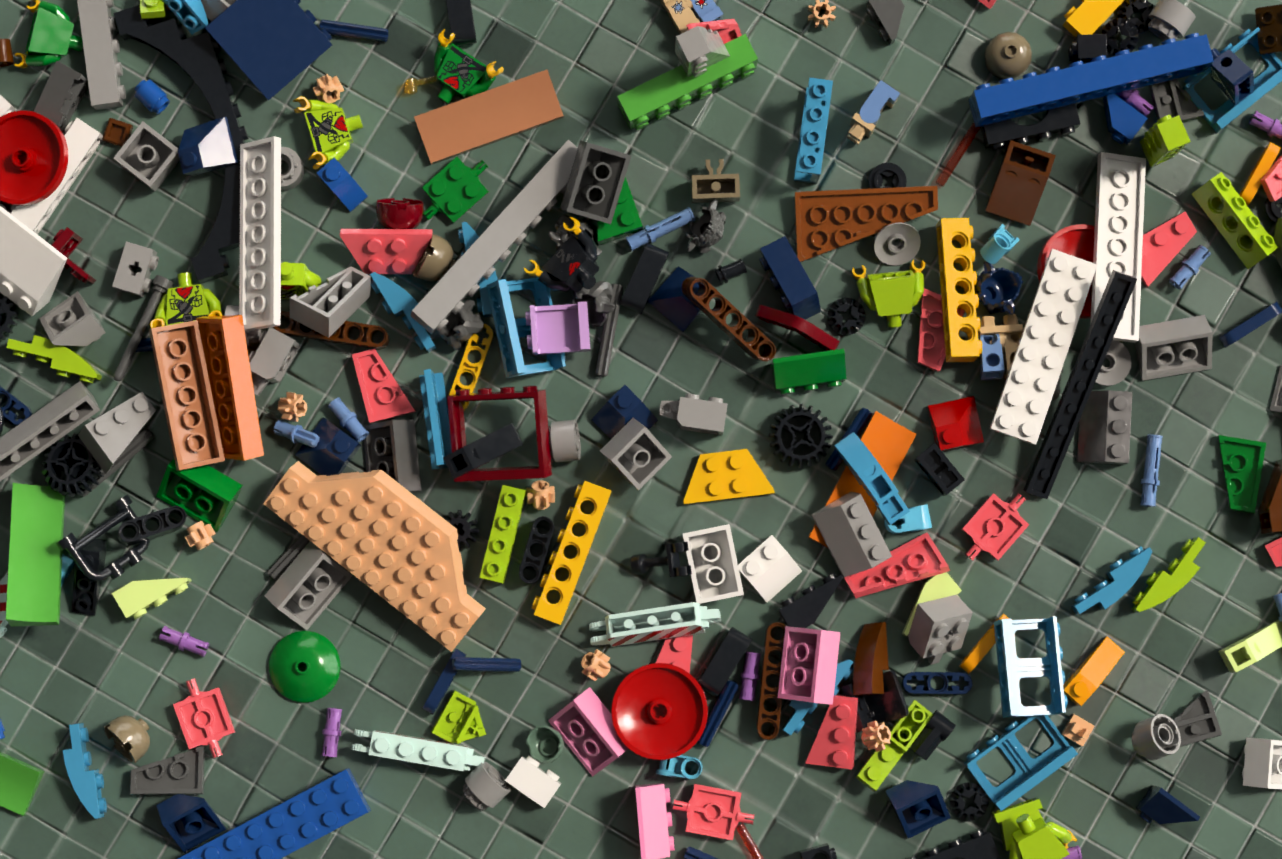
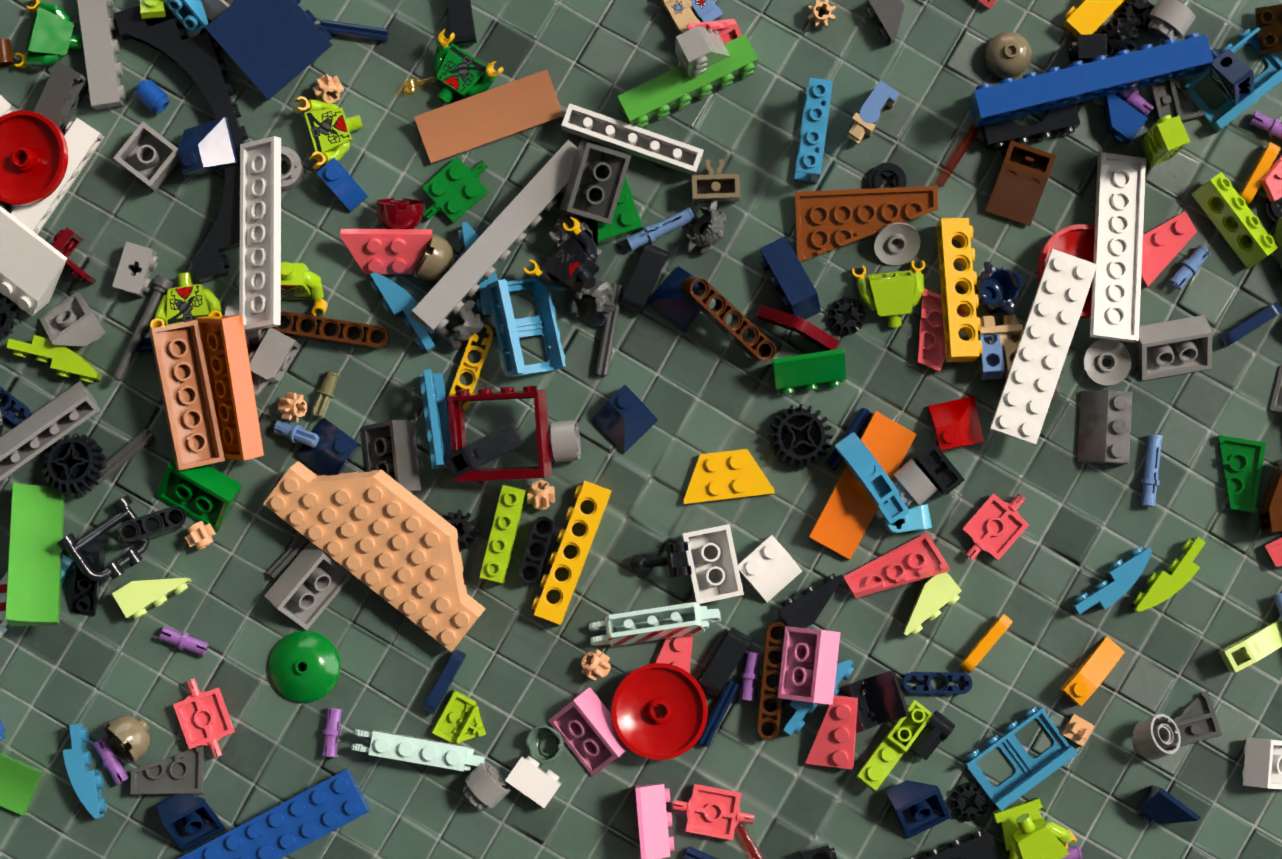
light grey wedge [78,392,156,474] -> none
reddish brown tile [102,118,133,147] -> none
light grey wedge [289,266,371,338] -> none
medium blue pin [328,397,369,443] -> none
coral wing [352,349,416,424] -> none
dark blue axle [452,657,521,672] -> none
lavender panel [526,301,590,355] -> none
light grey brick [600,418,672,490] -> none
medium azure piece [656,755,703,779] -> none
light grey hinge [659,394,728,435] -> none
black pin [715,259,747,283] -> none
light grey slope [811,491,892,577] -> none
reddish brown slope [853,622,889,696] -> none
light nougat gear [861,721,891,752] -> none
light grey hinge [908,594,973,665] -> none
medium azure piece [980,224,1020,264] -> none
window [994,616,1068,718] -> none
black plate [1023,270,1137,499] -> none
none -> medium lavender pin [92,737,129,786]
none -> olive axle [311,371,341,418]
none -> white brick [561,103,704,175]
none -> light grey piece [892,459,938,507]

